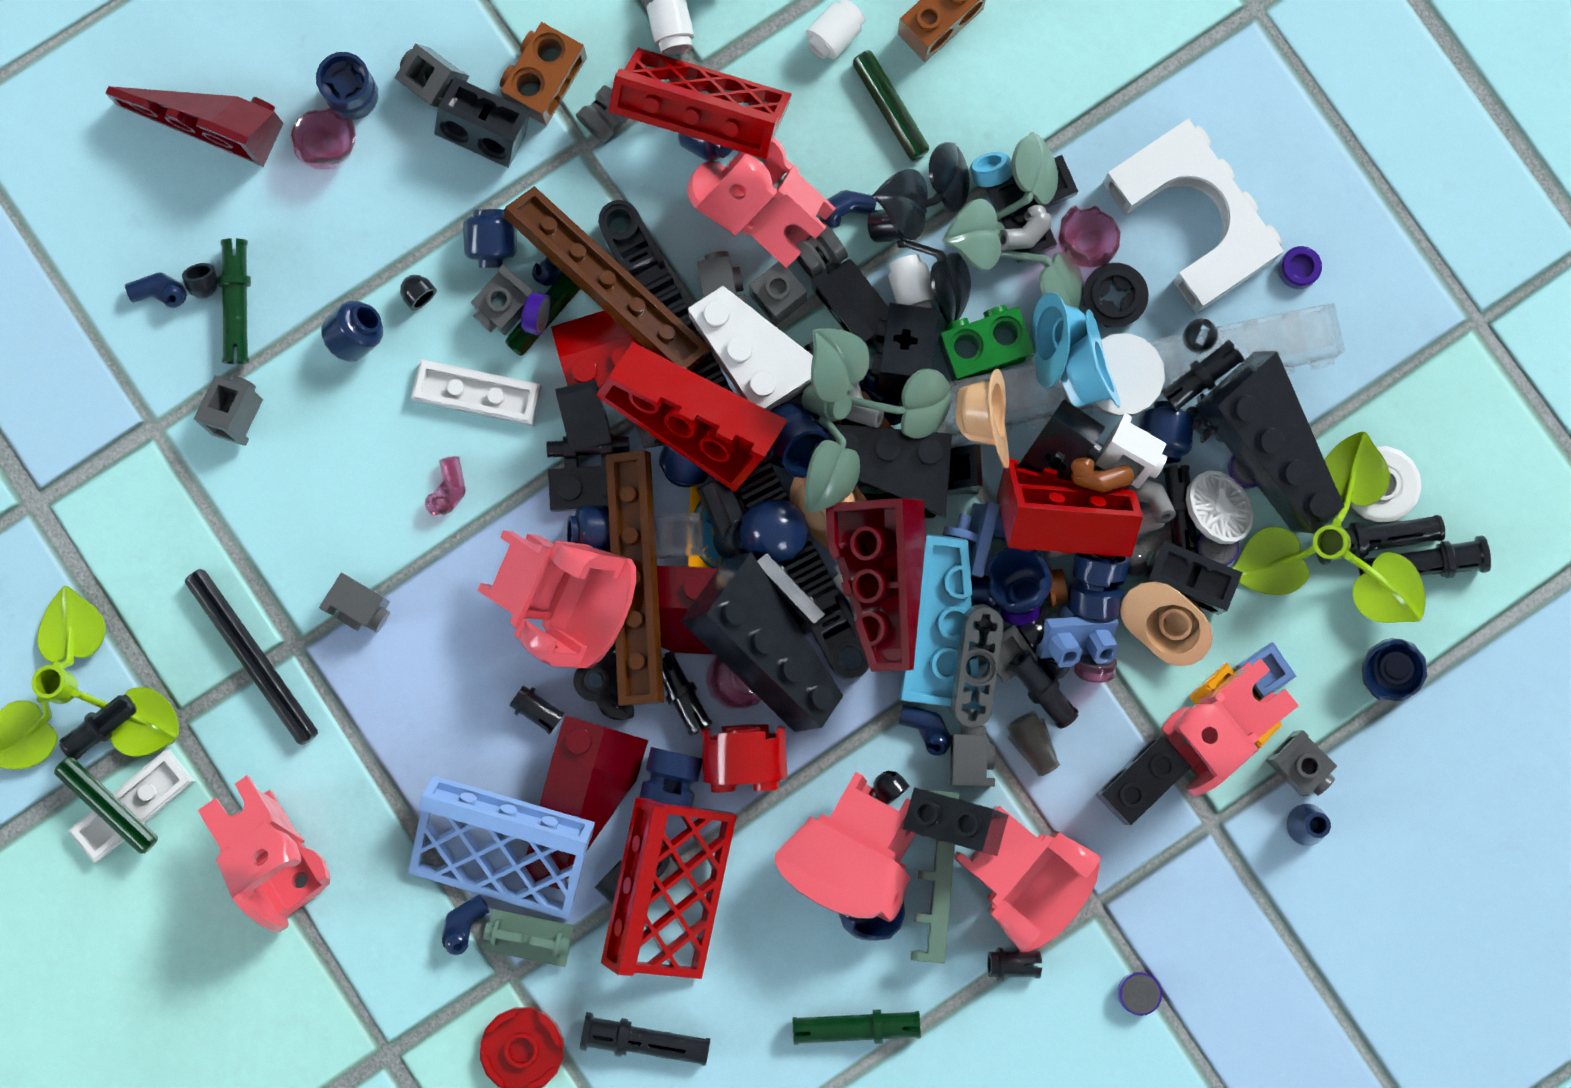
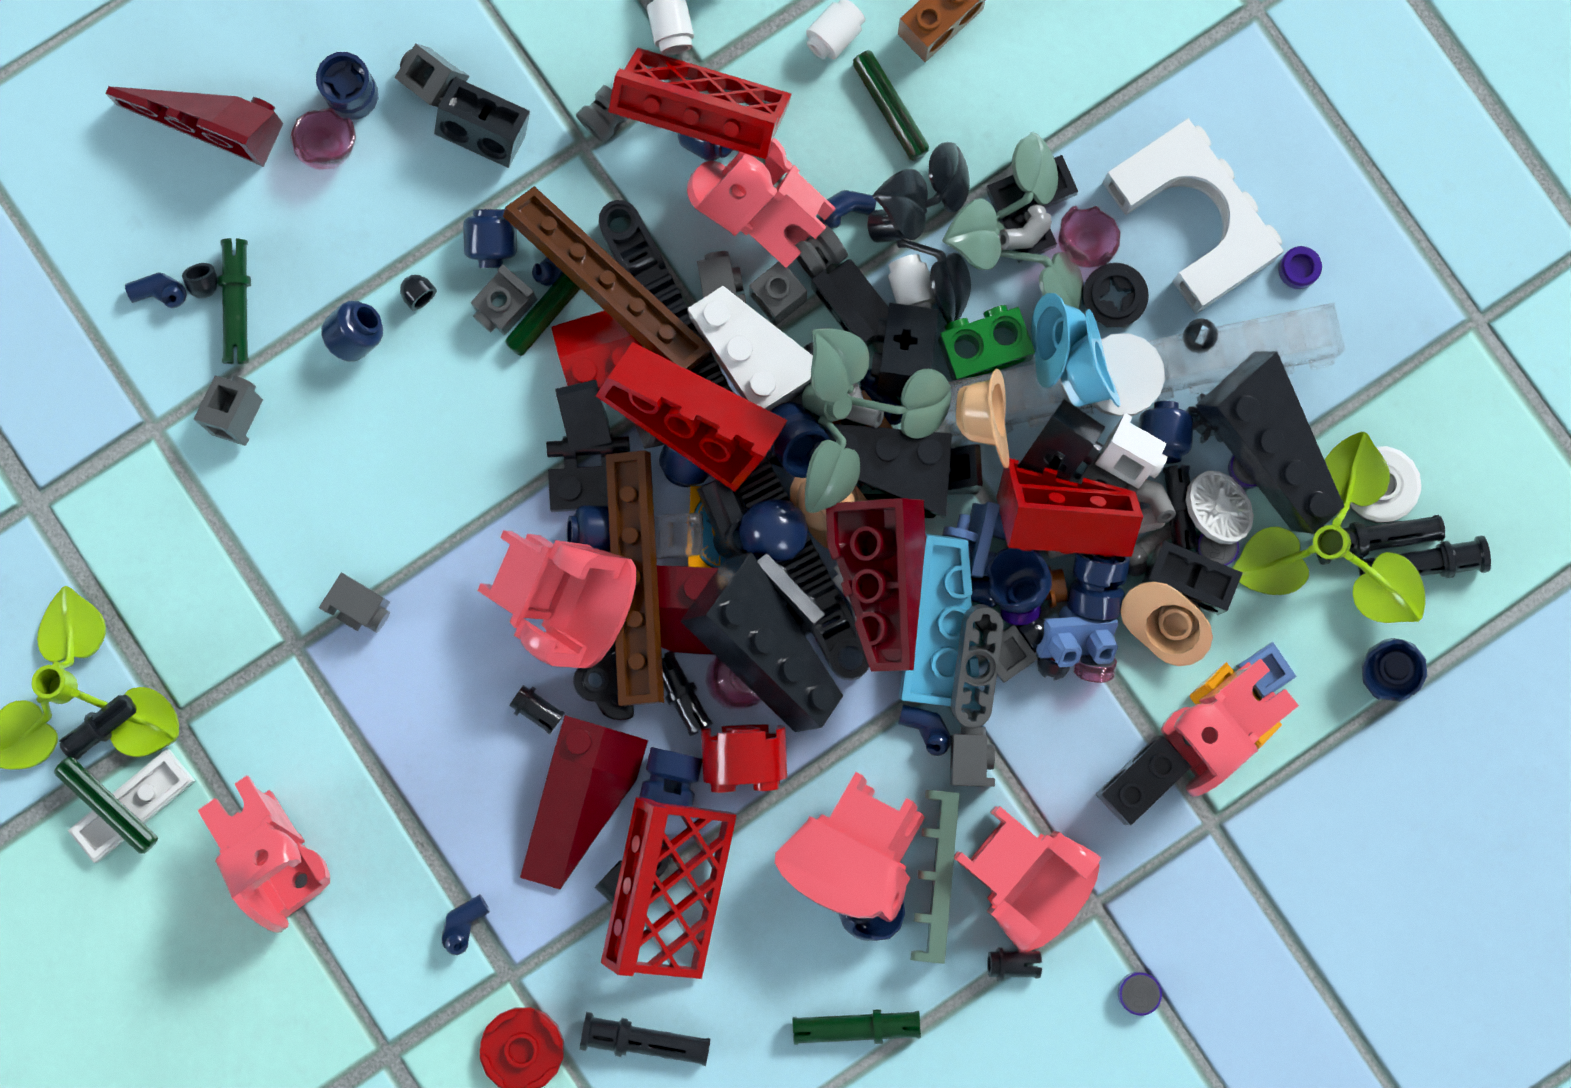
black axle [185,569,318,745] -> none
light blue fence [408,775,595,920] -> none
white tile [411,359,542,426] -> none
clear pink arm [425,456,466,516] -> none
sand green hinge [483,908,574,967] -> none
dark orange brick [499,22,587,126] -> none
dark purple tile [521,292,551,336] -> none
black hinge [873,770,910,805] -> none
black brick [903,787,1009,856] -> none
medium azure tile [970,152,1013,187] -> none
clear smoke cone [1006,711,1060,776] -> none
black pin [1008,650,1079,729] -> none
dark orange arm [1070,457,1134,493] -> none
black pin [1161,339,1245,412] -> none
dark grey brick [1265,730,1337,796] -> none
dark blue cone [1287,804,1331,846] -> none

